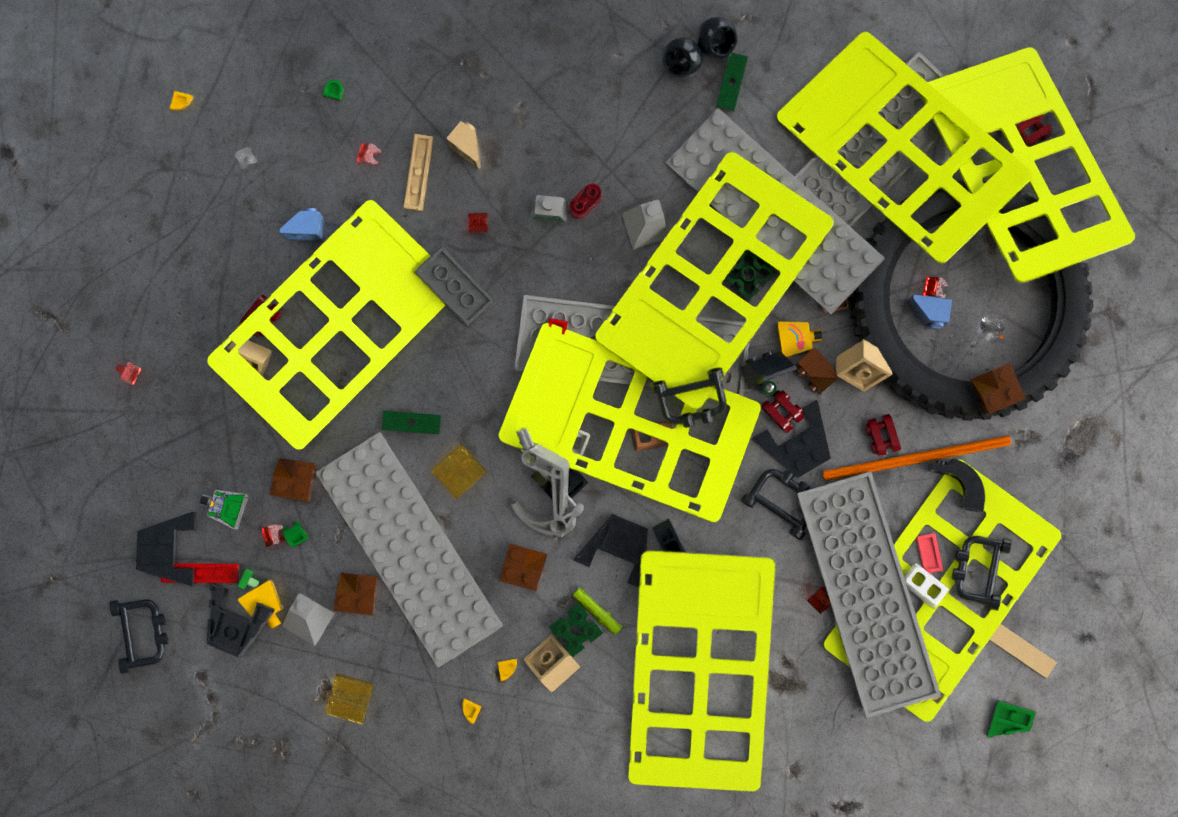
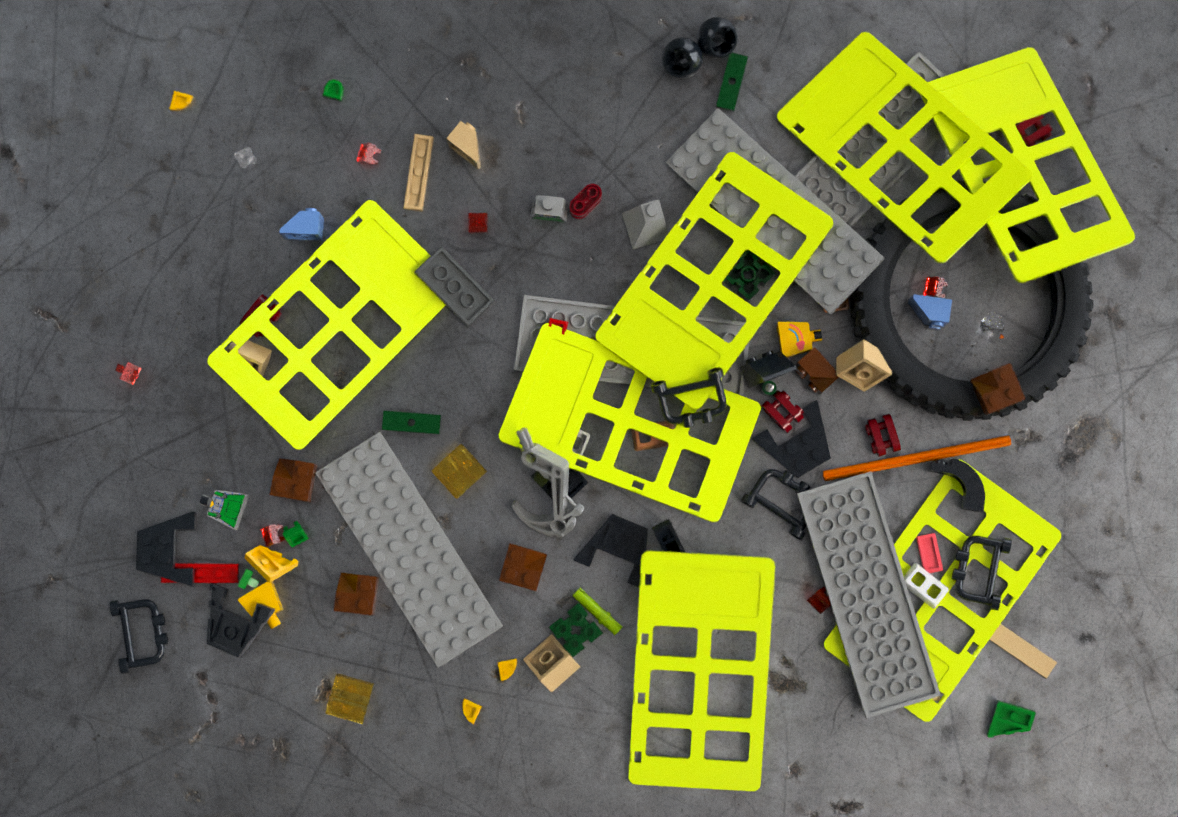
light grey slope [282,593,335,646] -> none
none -> yellow wing [244,545,299,583]

